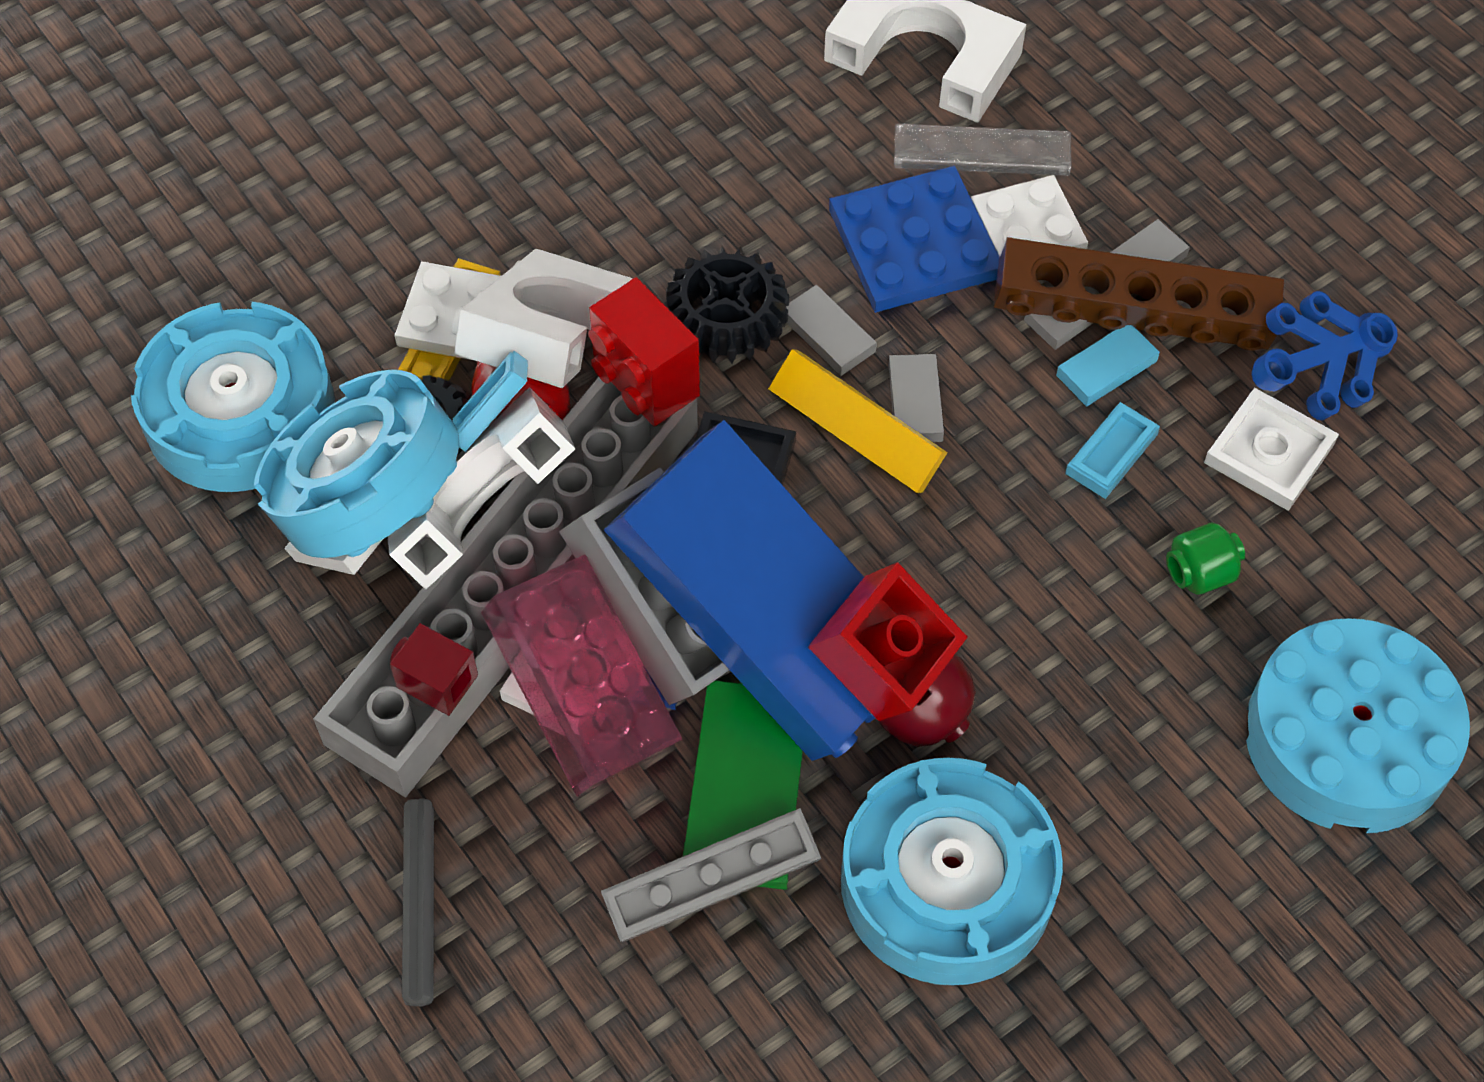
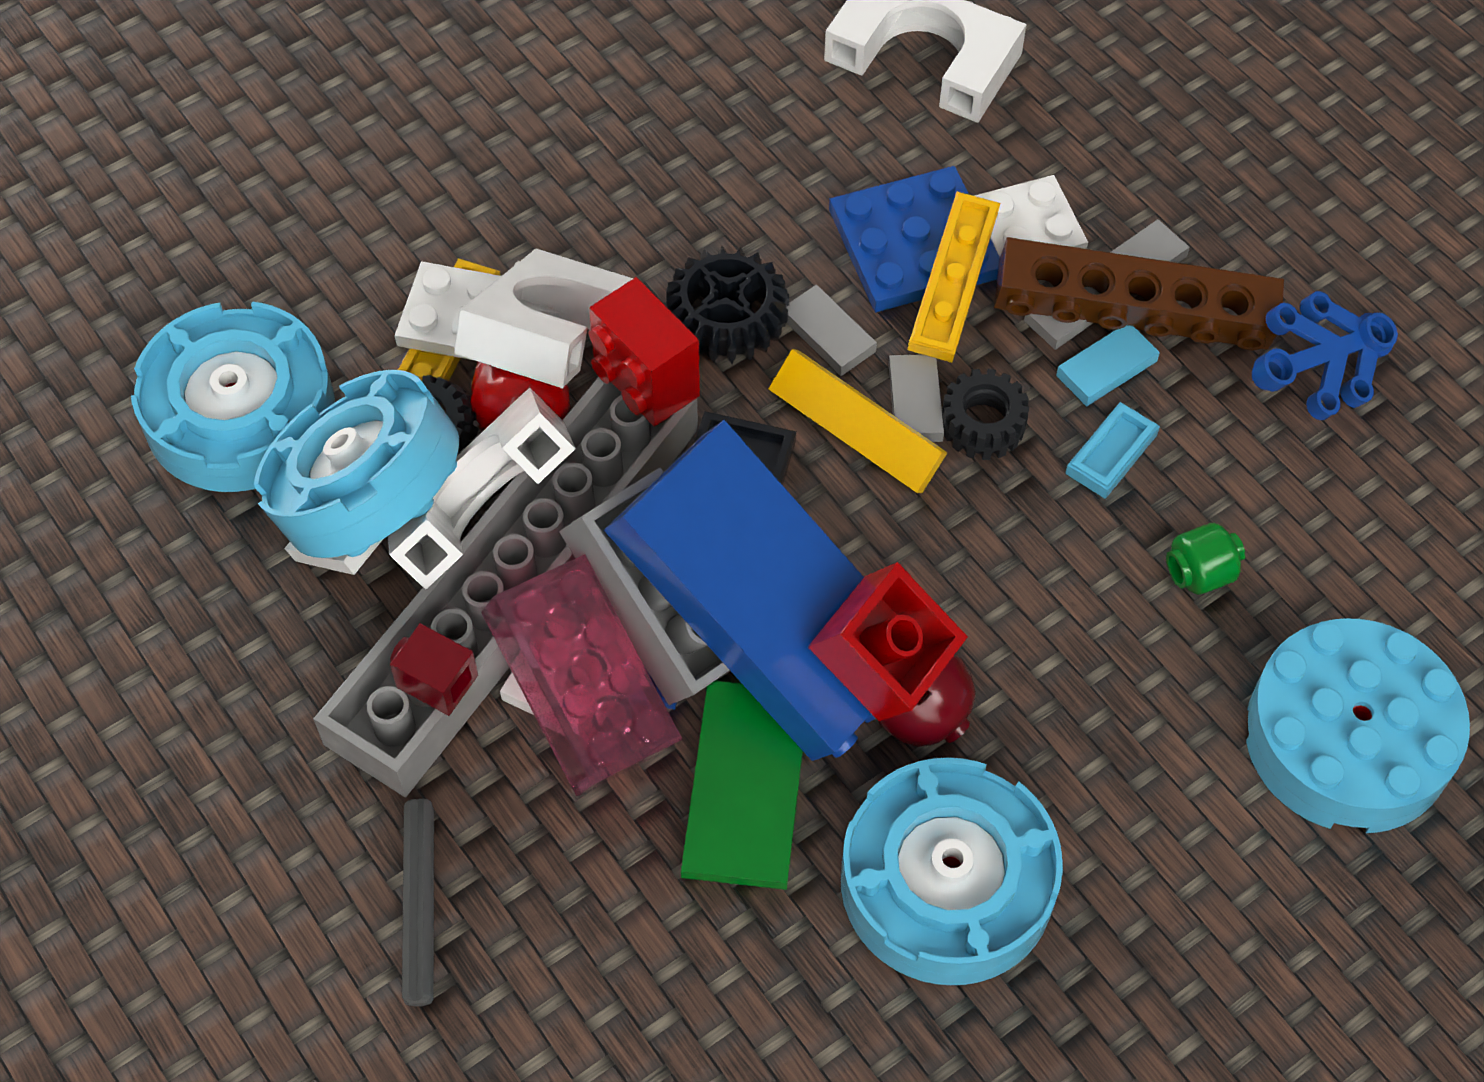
medium azure tile [453,351,528,452] -> none
light grey tile [601,808,821,943] -> none
clear tile [894,124,1072,176] -> none
white plate [1204,387,1339,511] -> none
none -> yellow tile [907,191,1001,363]
none -> black tyre [942,369,1029,460]

